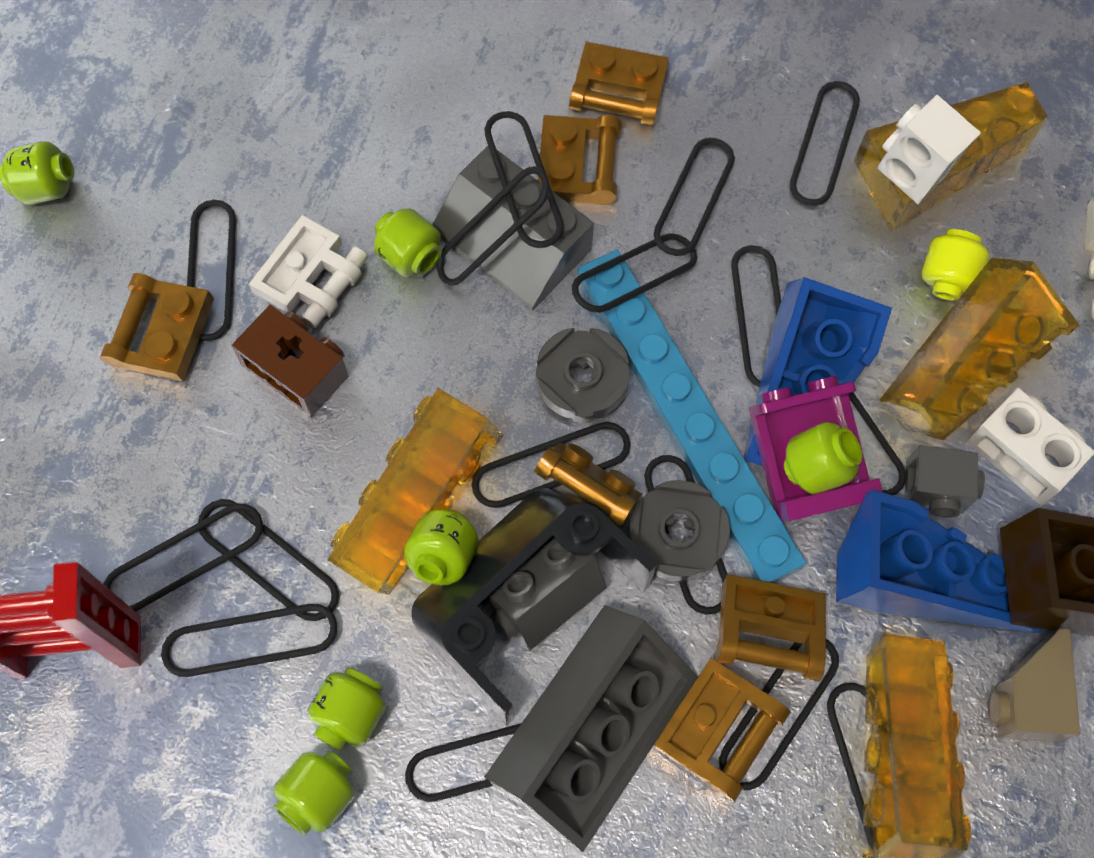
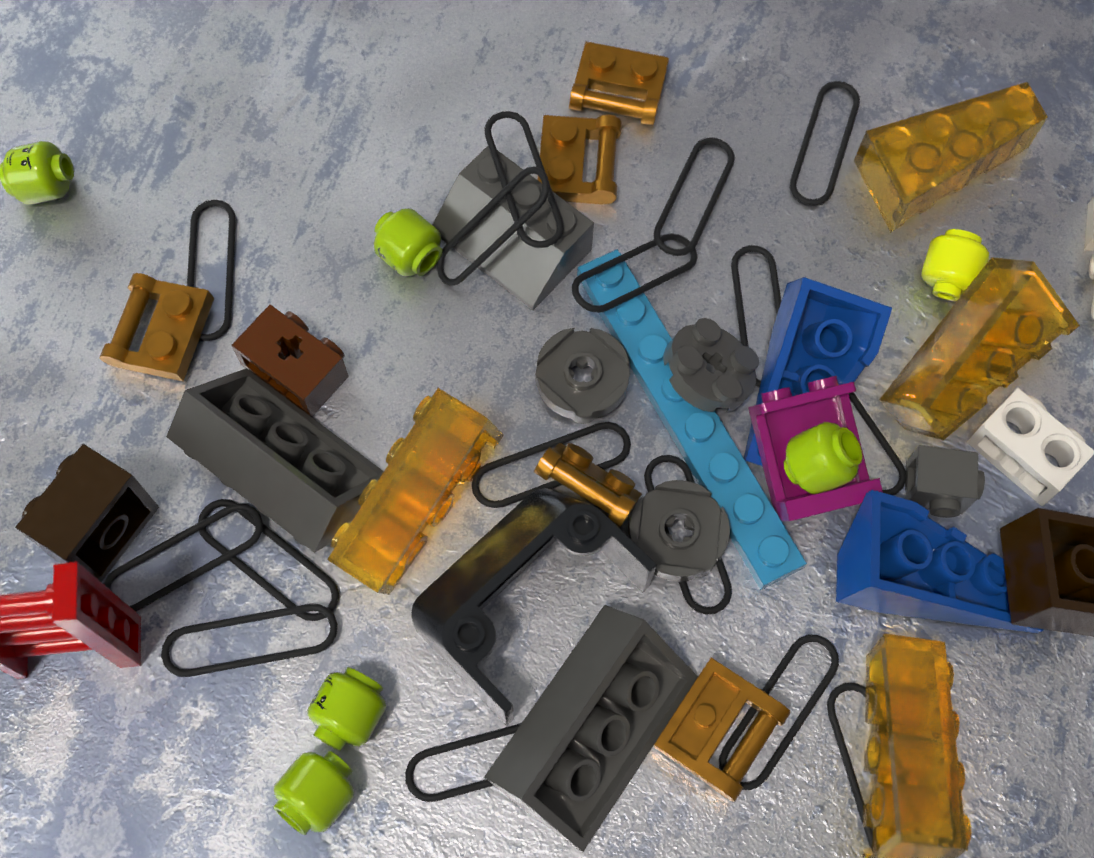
white plate [249,215,368,329] -> none
lime head [404,510,479,585] -> none
dark grey brick [488,539,607,651] -> none
pearl gold plate [716,574,826,682] -> none
white brick [877,94,981,204] -> none
dark tan slope [990,629,1080,742] -> none
none -> dark brown brick [15,444,159,582]
none -> dark grey slope [166,368,391,553]
none -> dark grey plate [663,318,759,412]

